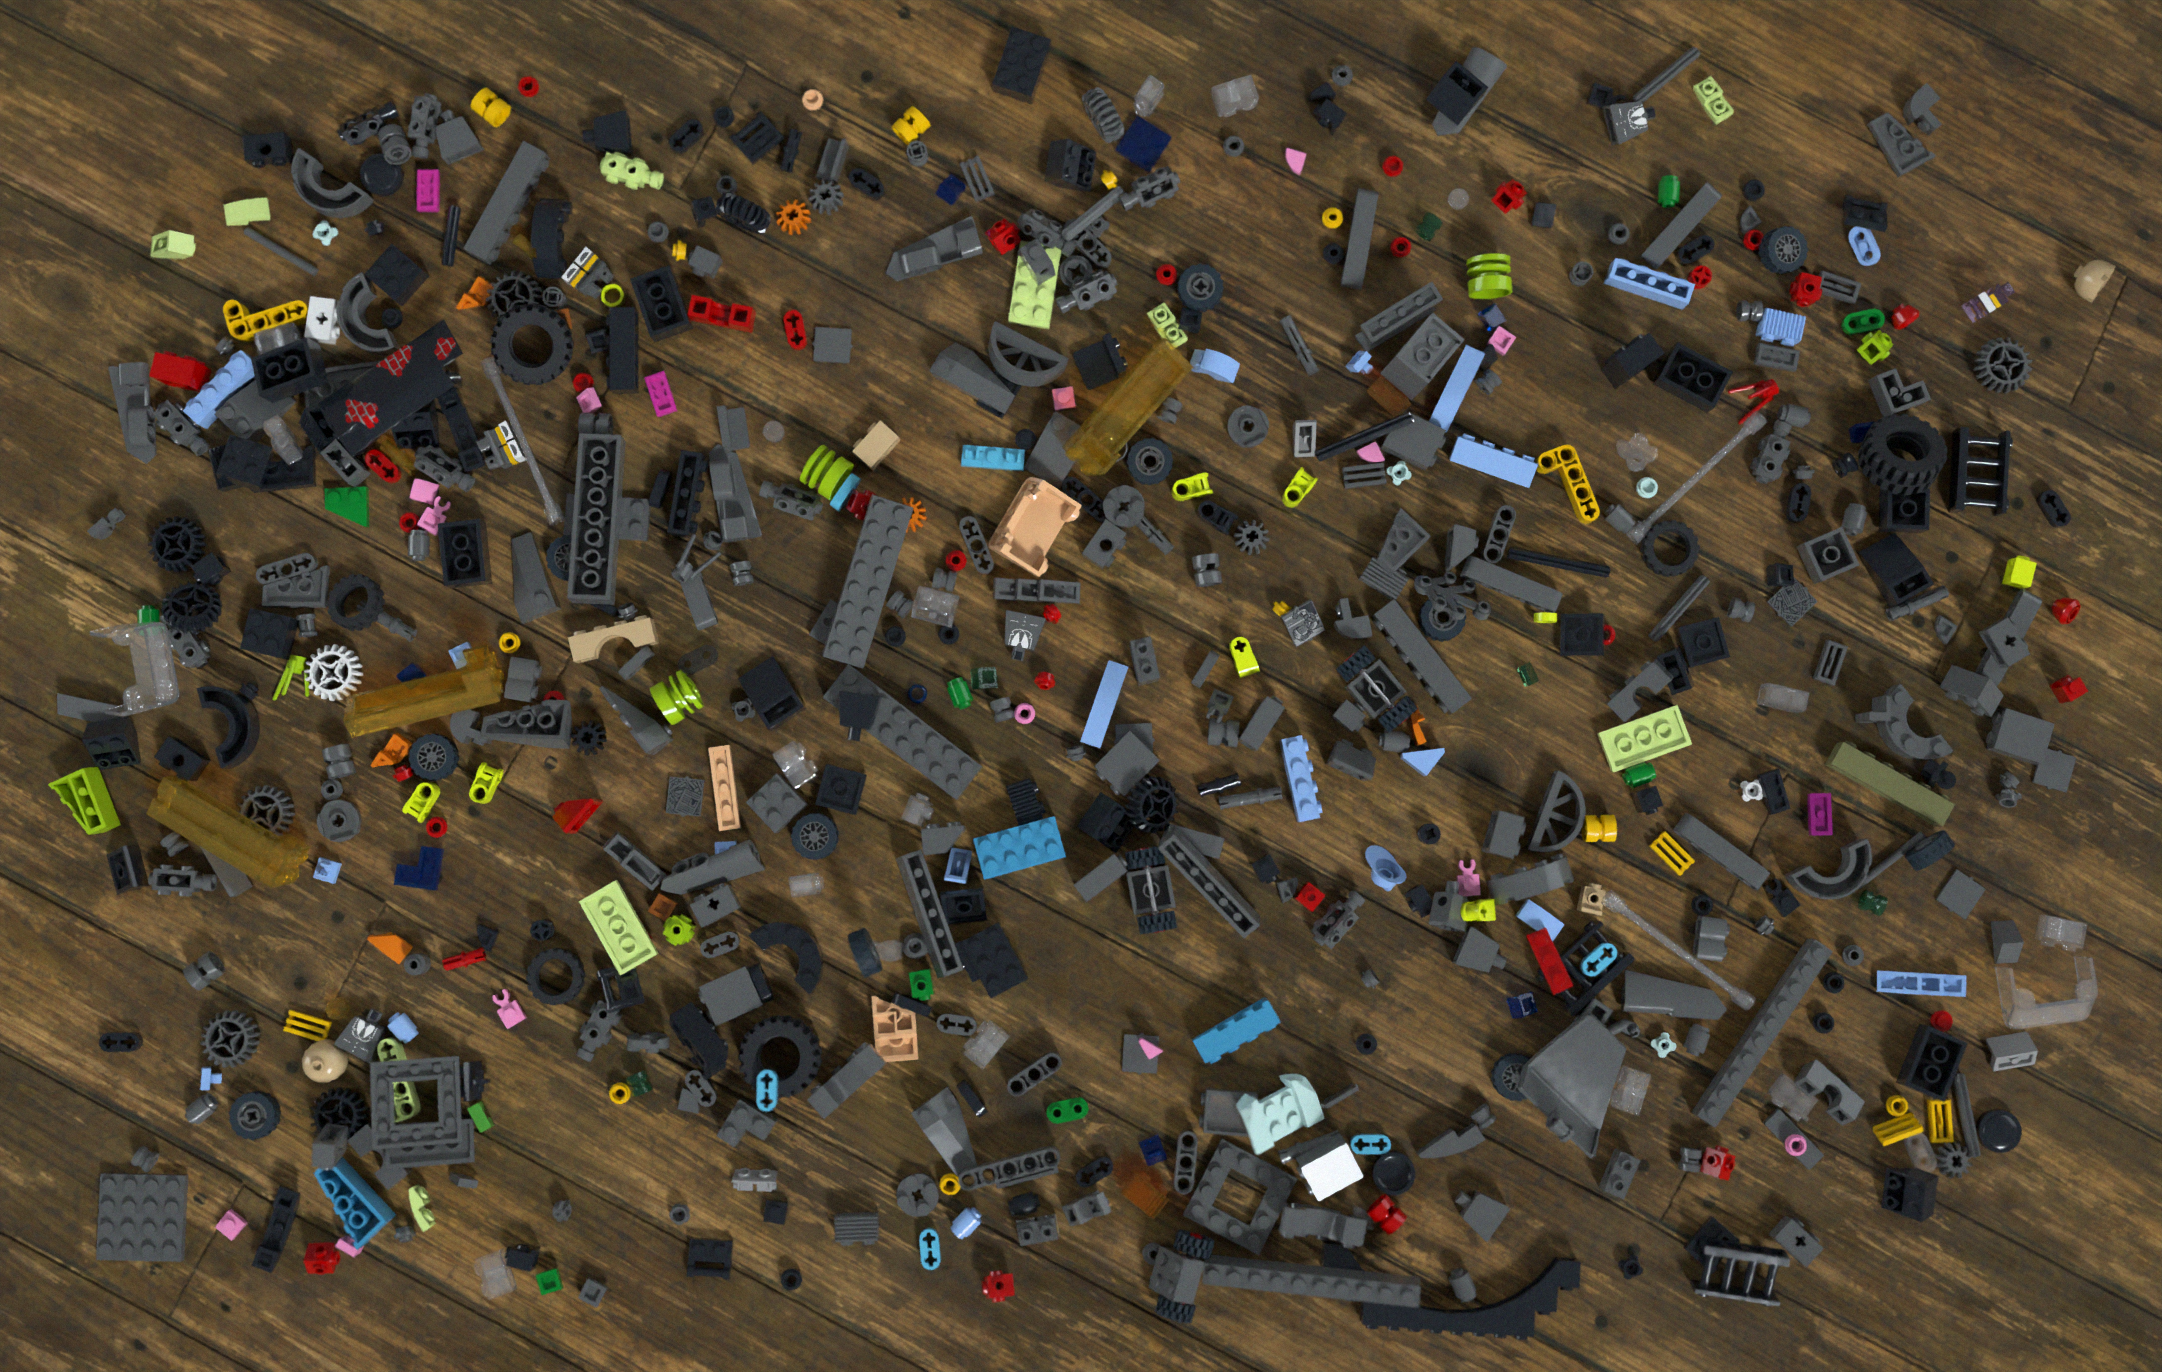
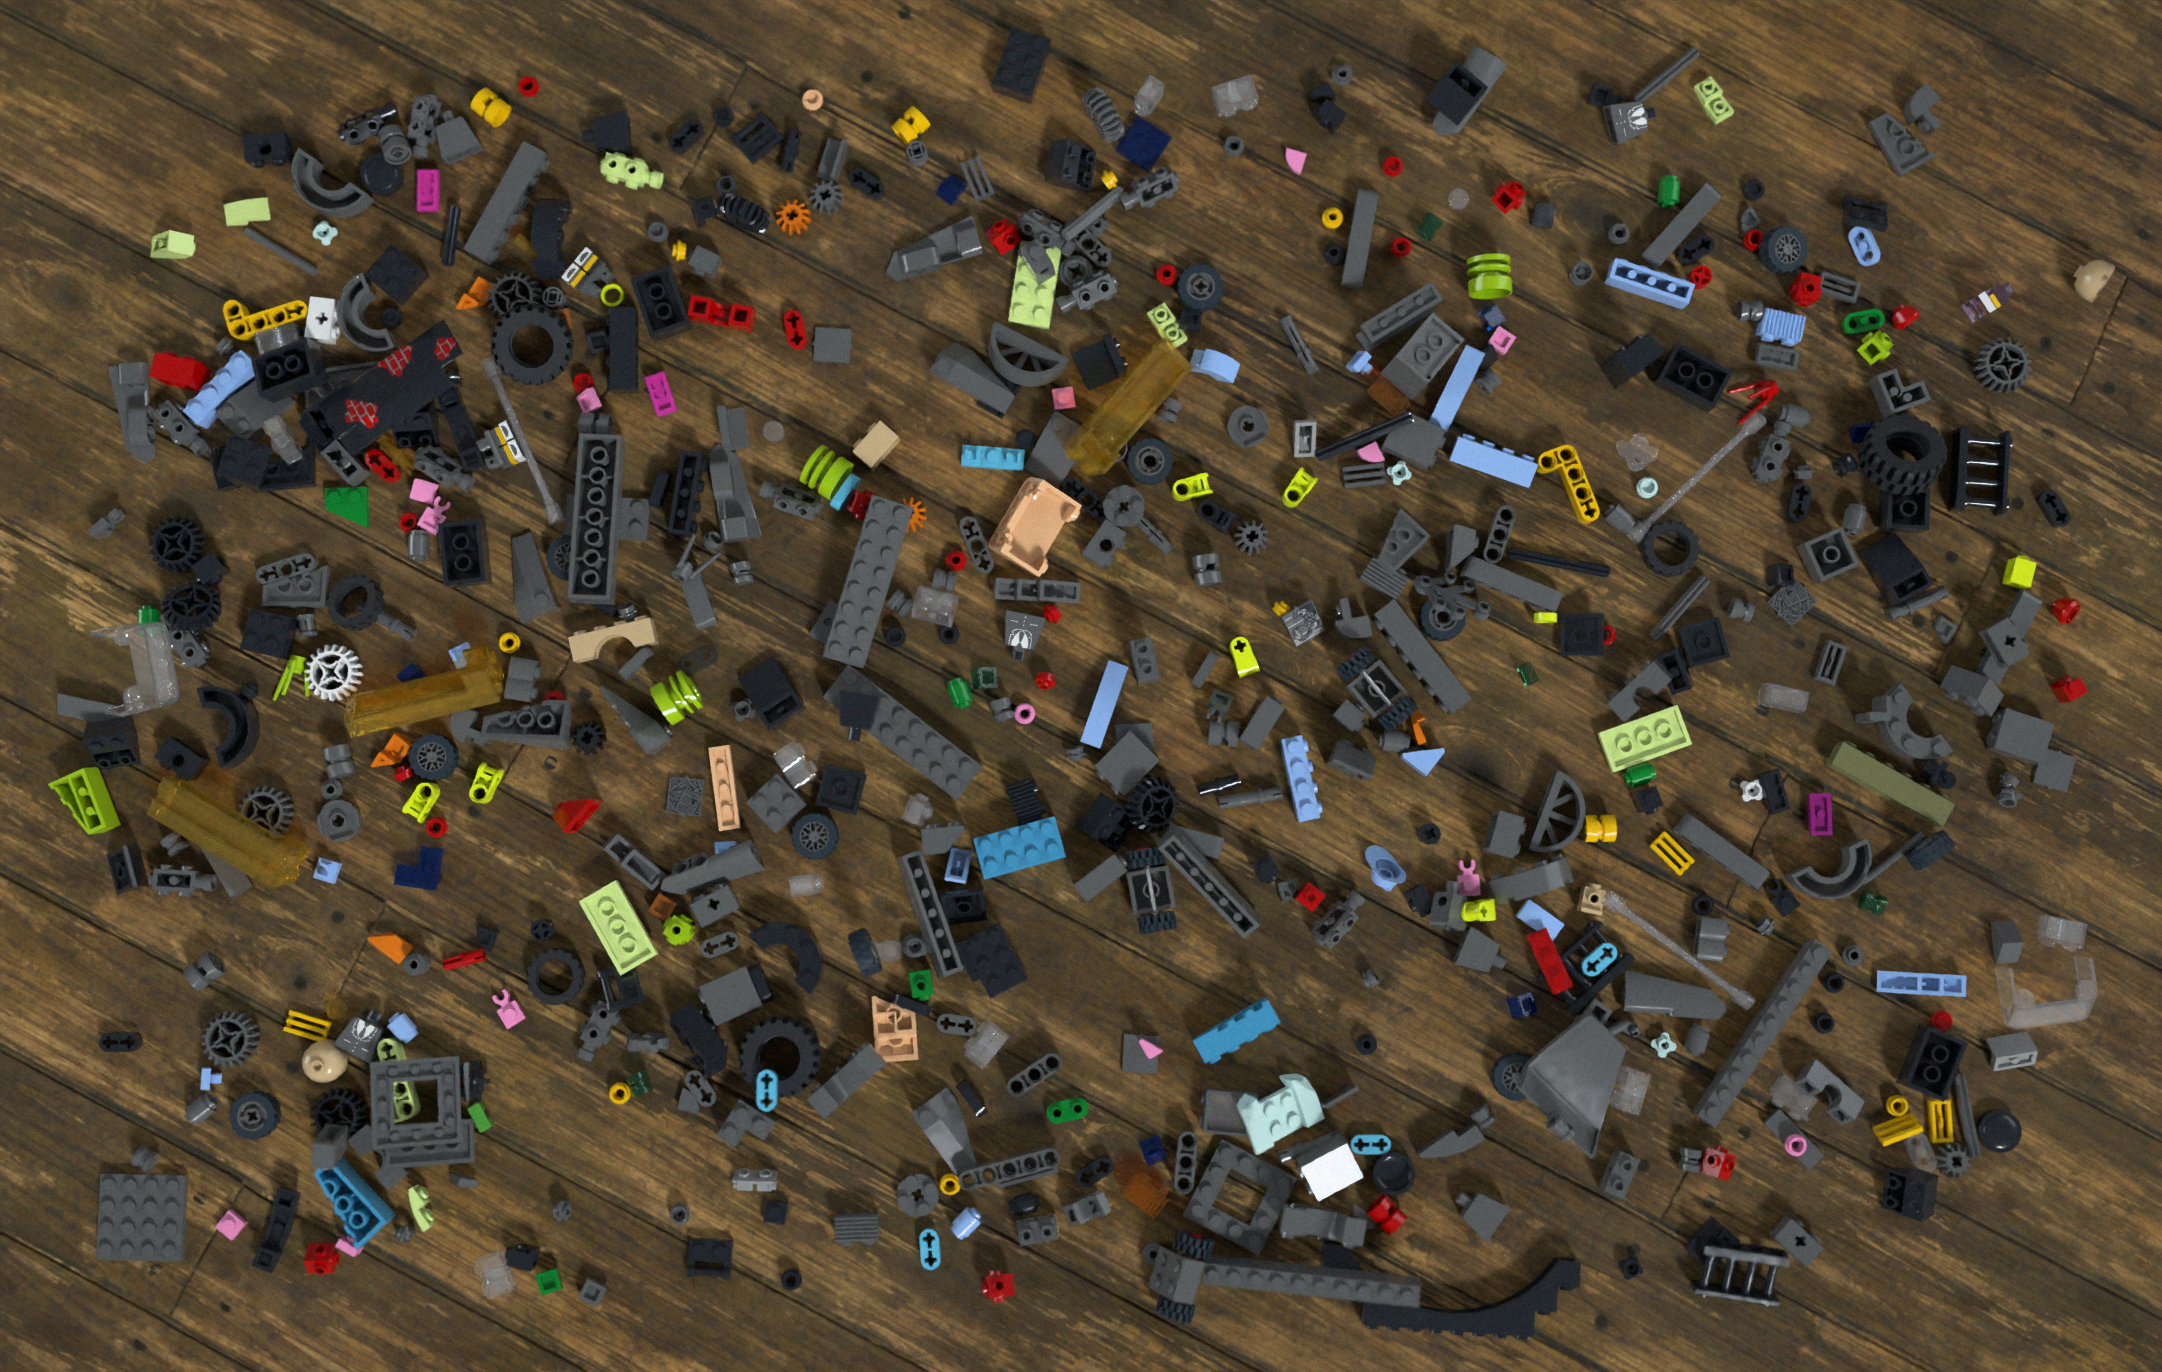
black plate [364,220,385,237] -> none
clear blue piece [908,684,927,703] -> none
dark grey brick [1448,1268,1476,1302] -> none
dark grey piece [1935,869,1986,919] -> none

